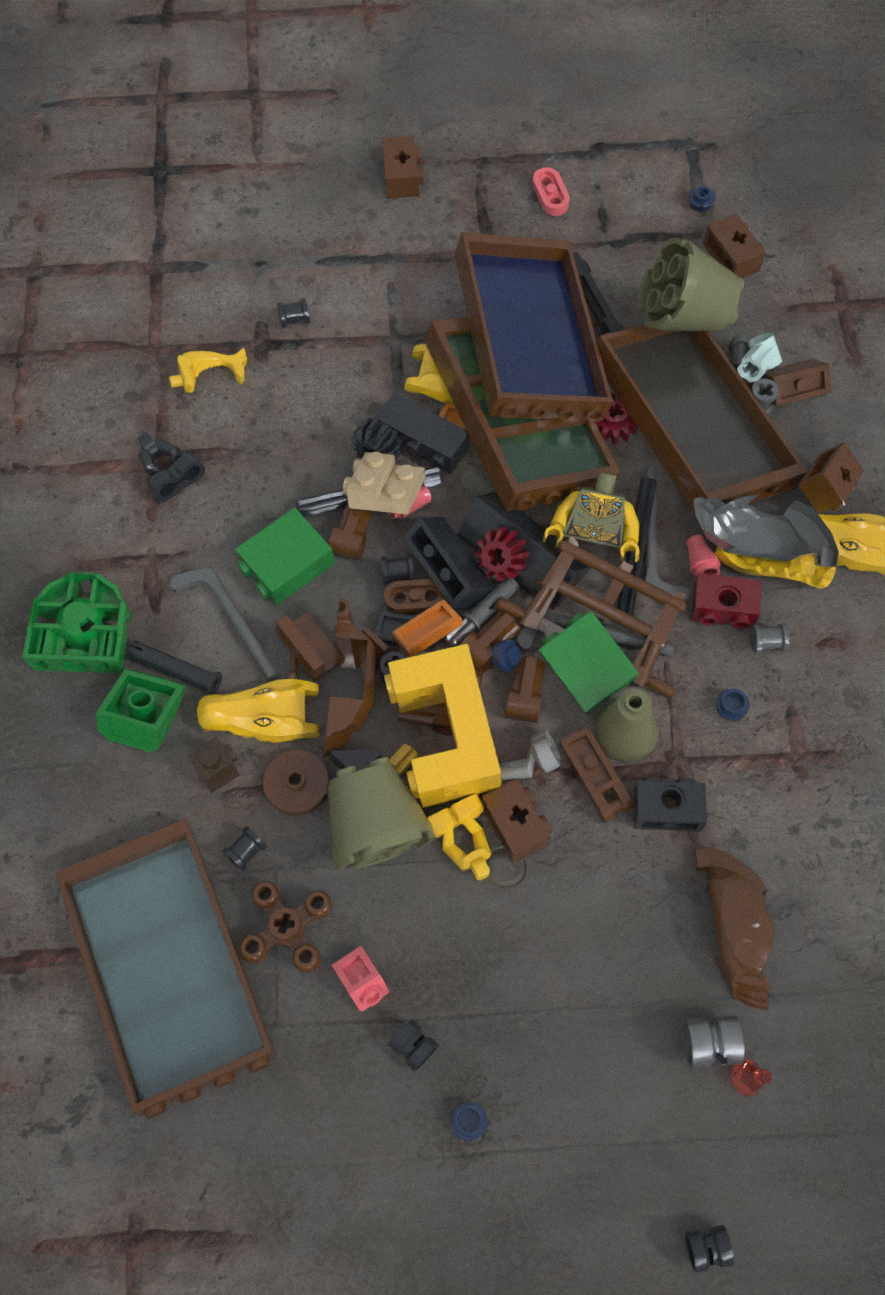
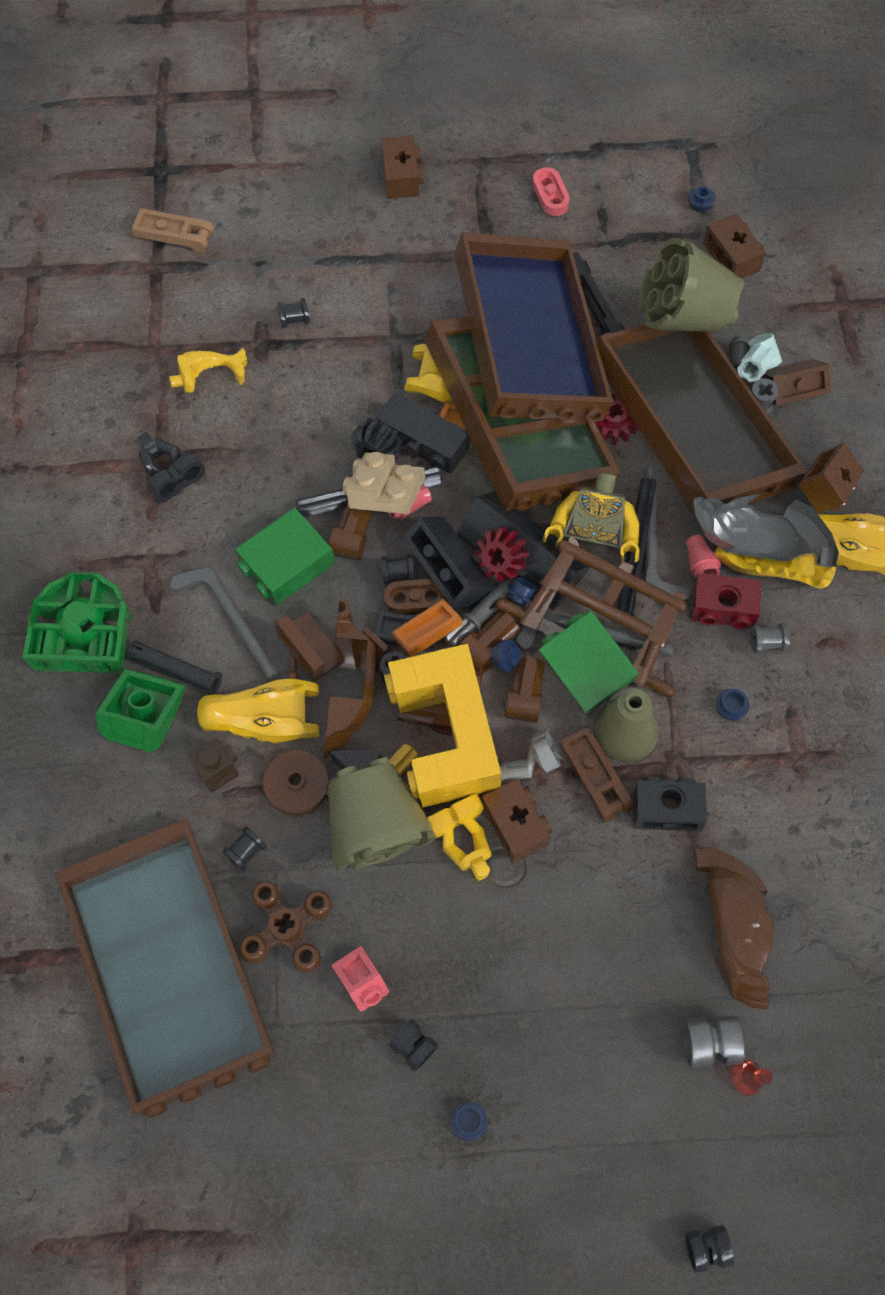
none -> medium nougat plate [131,208,214,253]
none -> dark blue plate [508,577,537,605]

